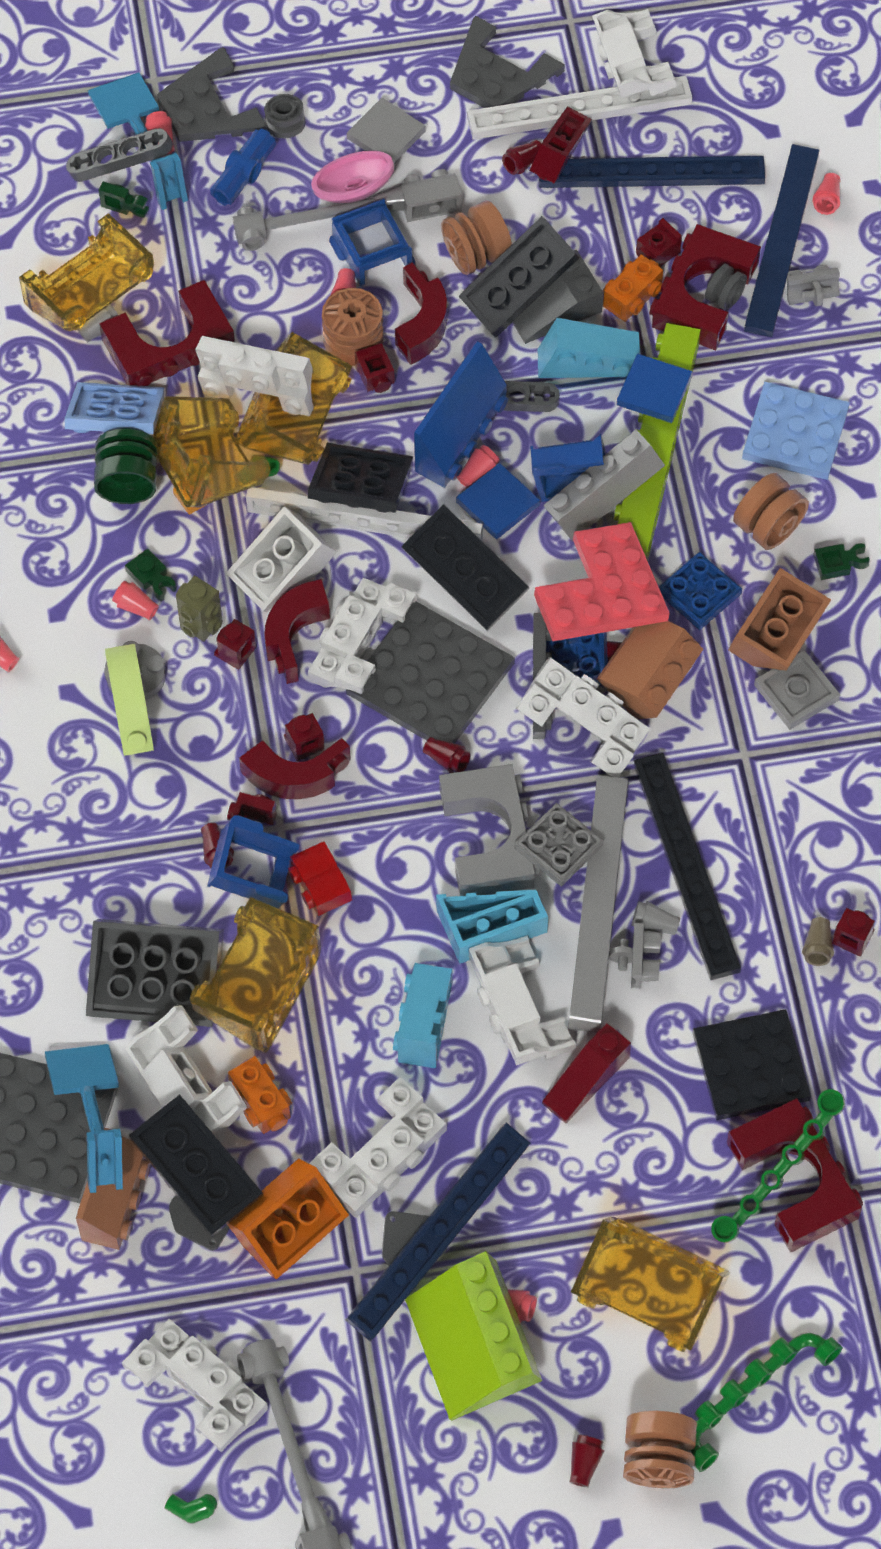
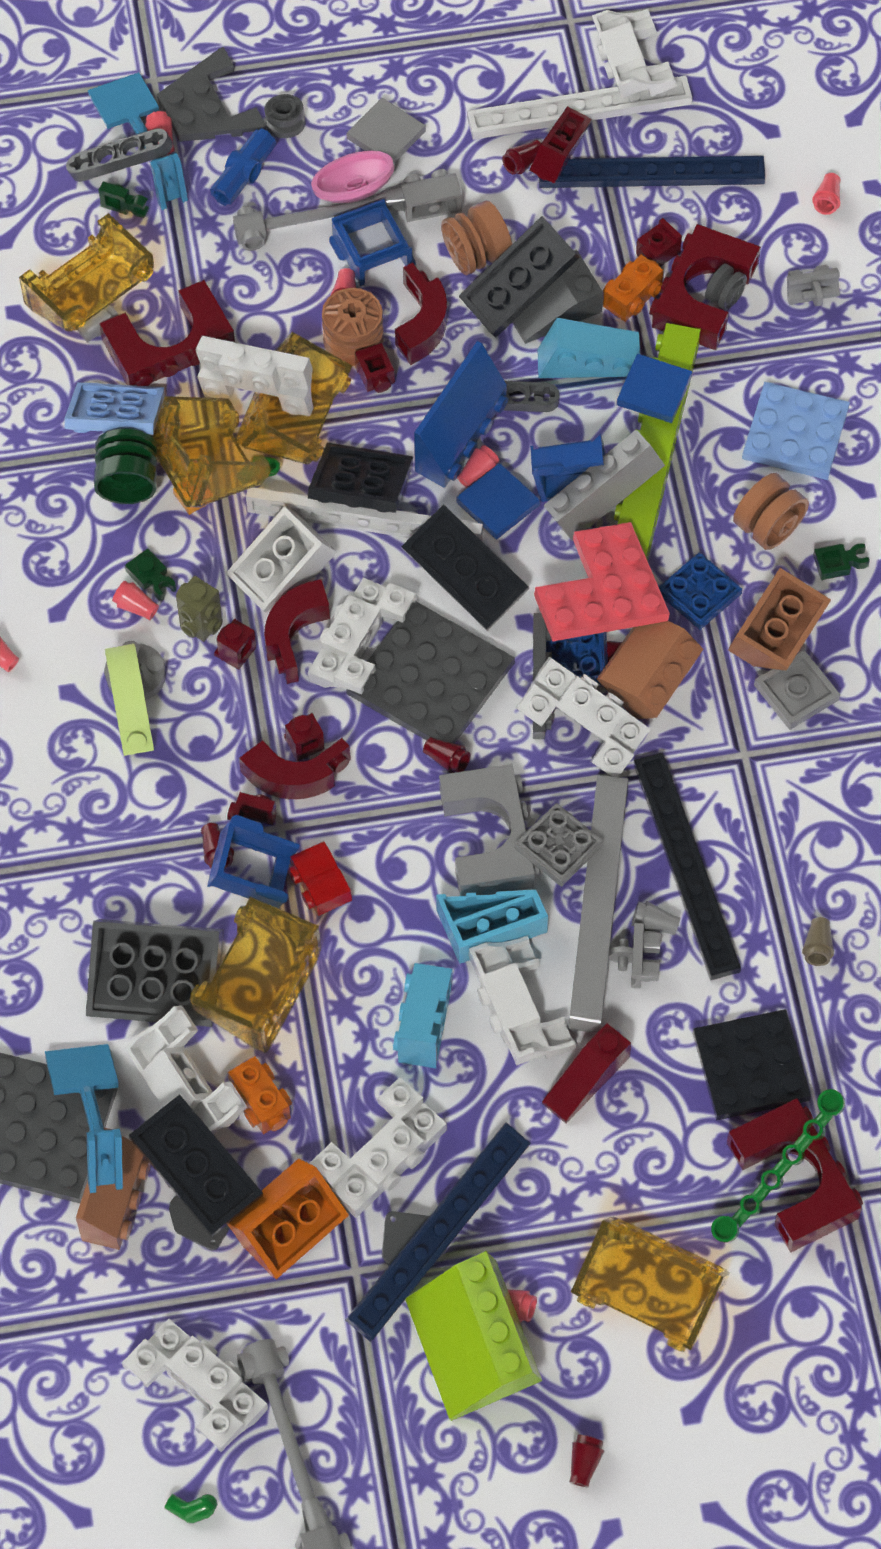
dark grey wing [450,16,565,108] -> none
nougat wheel [623,1411,697,1488] -> none
green bar [690,1333,843,1472] -> none
dark blue tile [744,144,820,337] -> none
dark red brick [833,908,875,957] -> none

